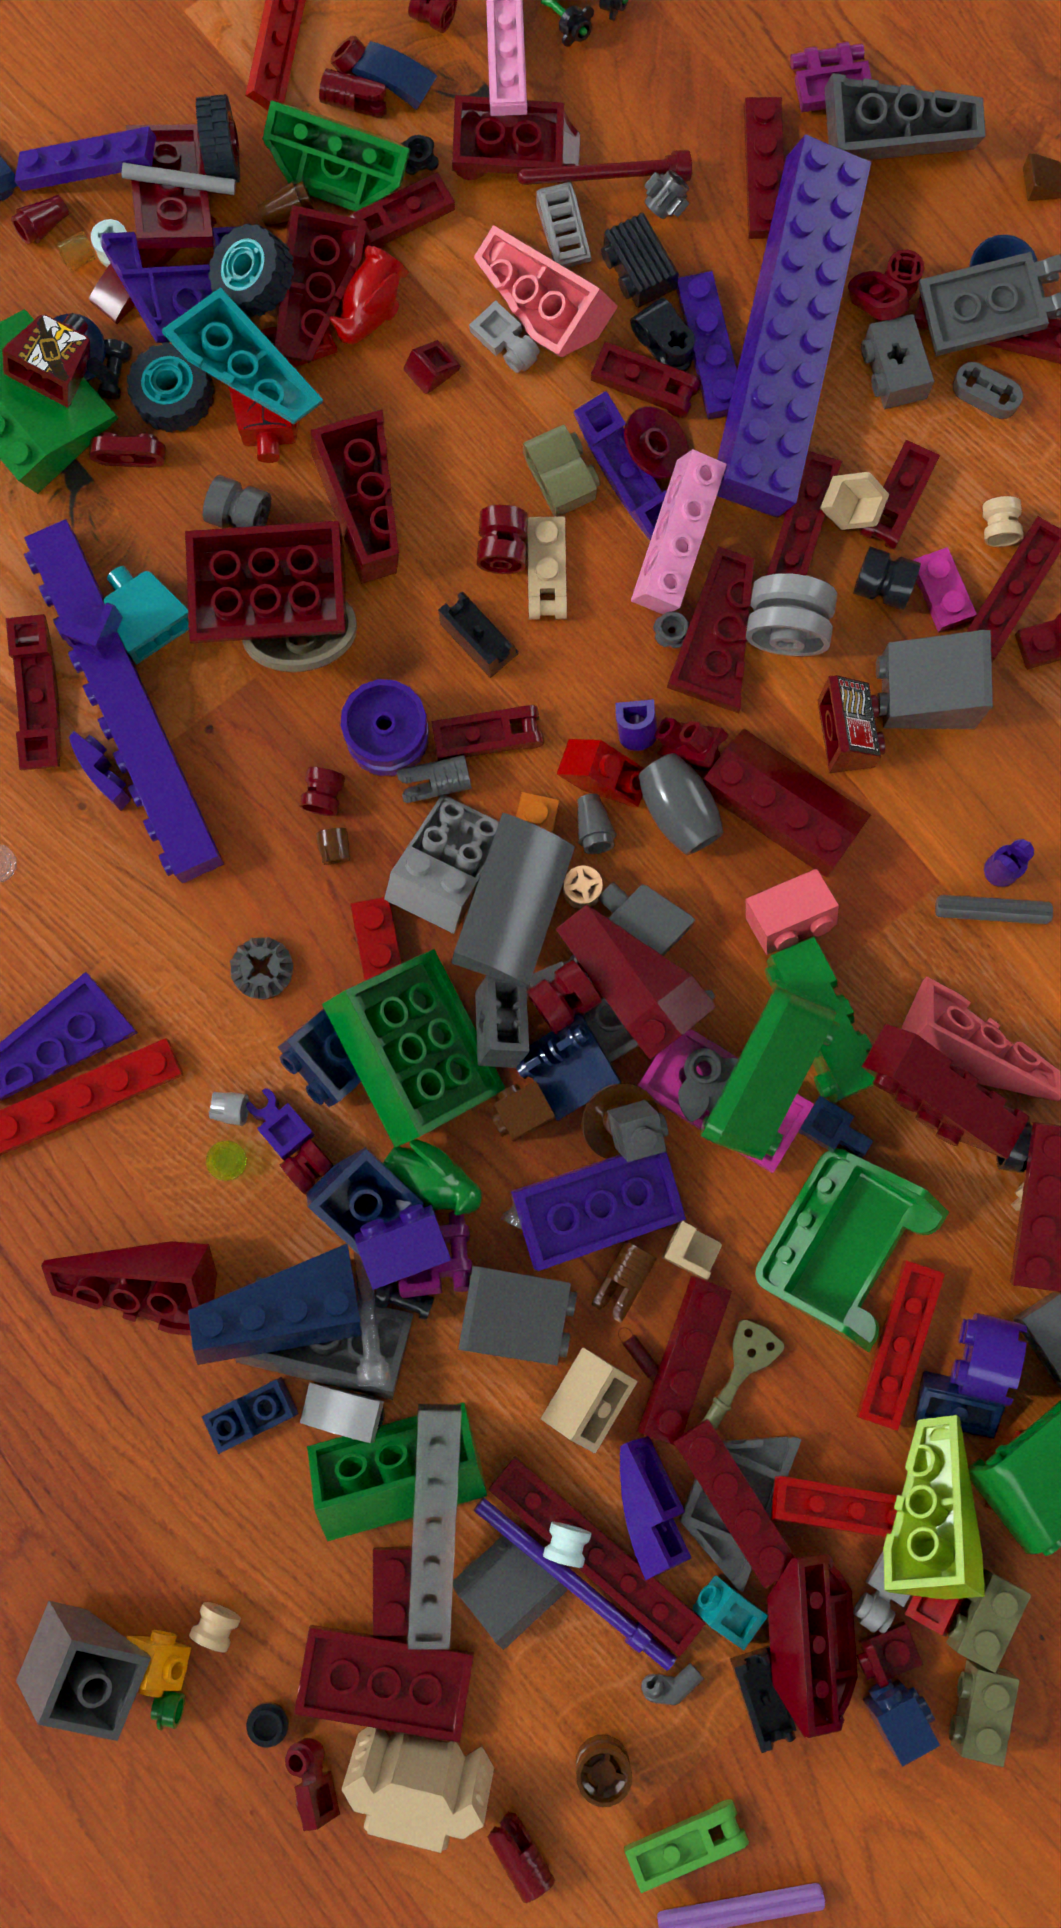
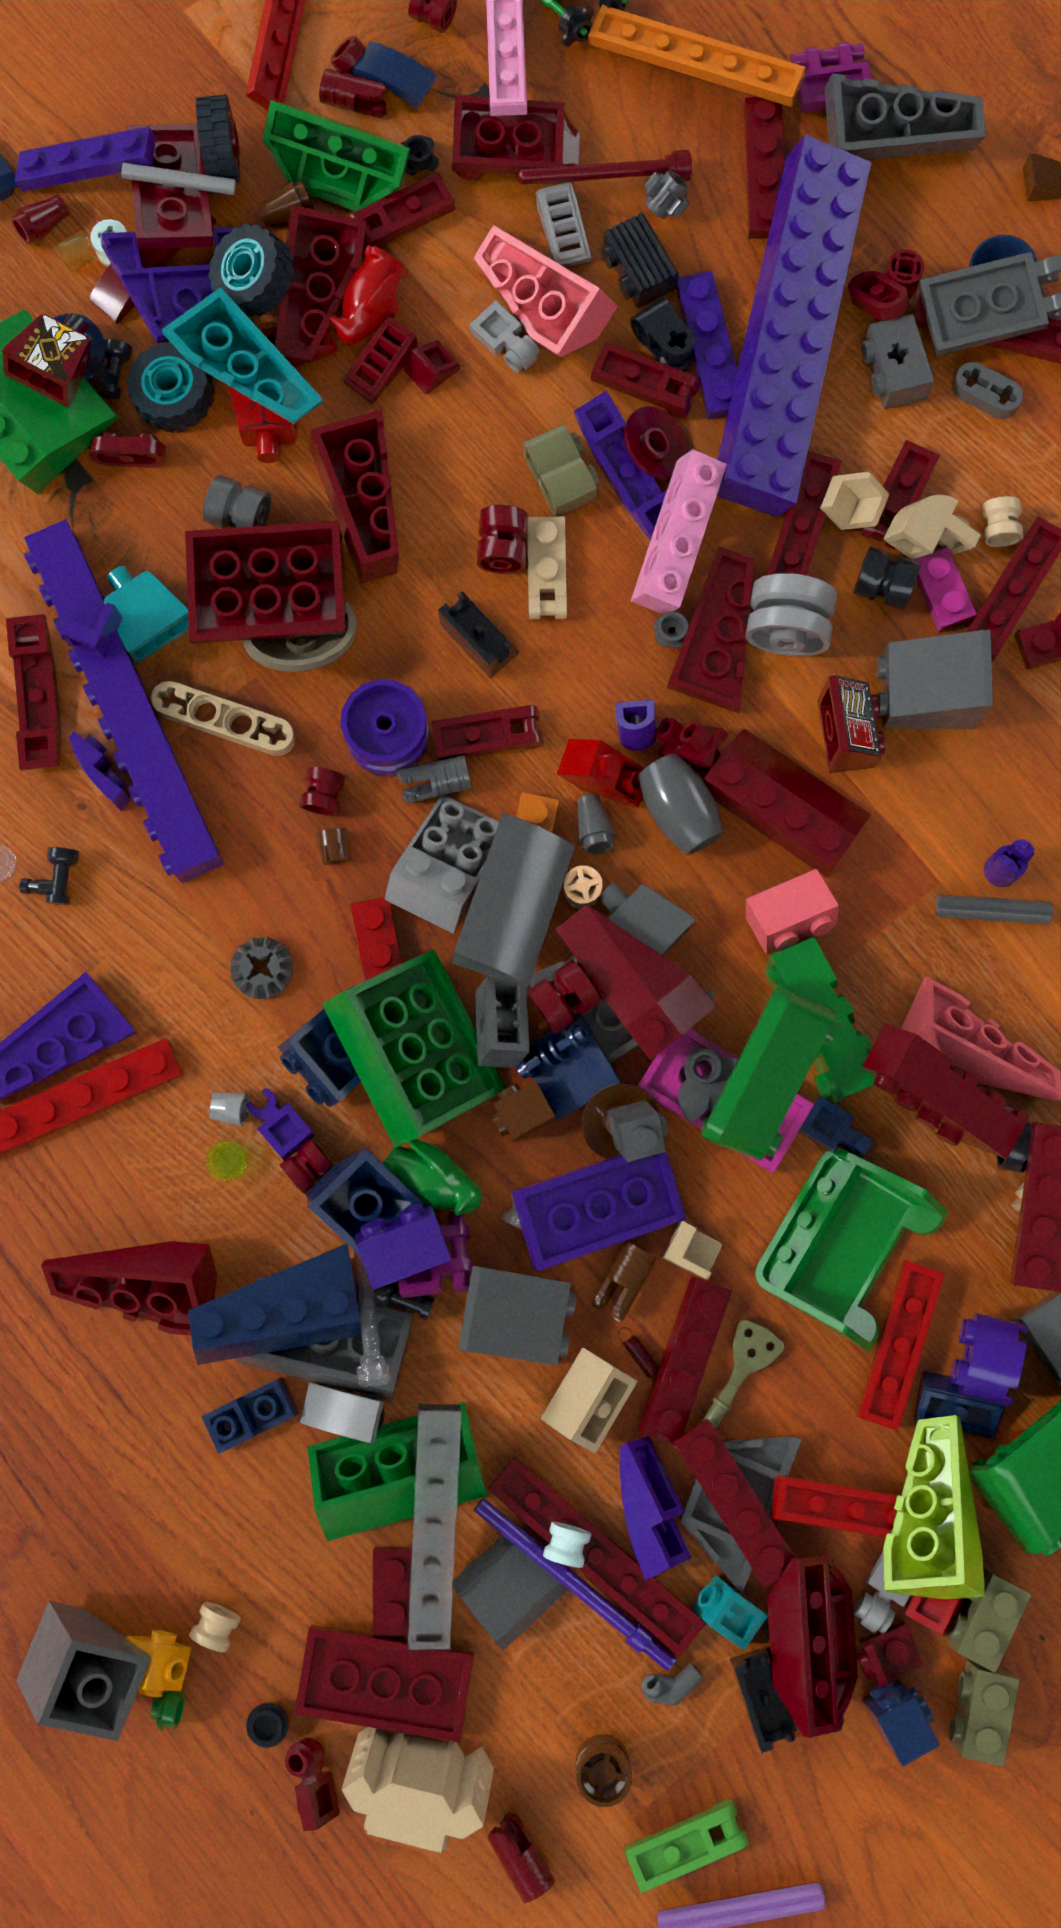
none -> black piece [19,847,79,905]
none -> tan beam [151,681,296,756]
none -> dark red slope [343,316,418,404]
none -> orange plate [588,5,806,107]
none -> tan brick [883,495,981,560]

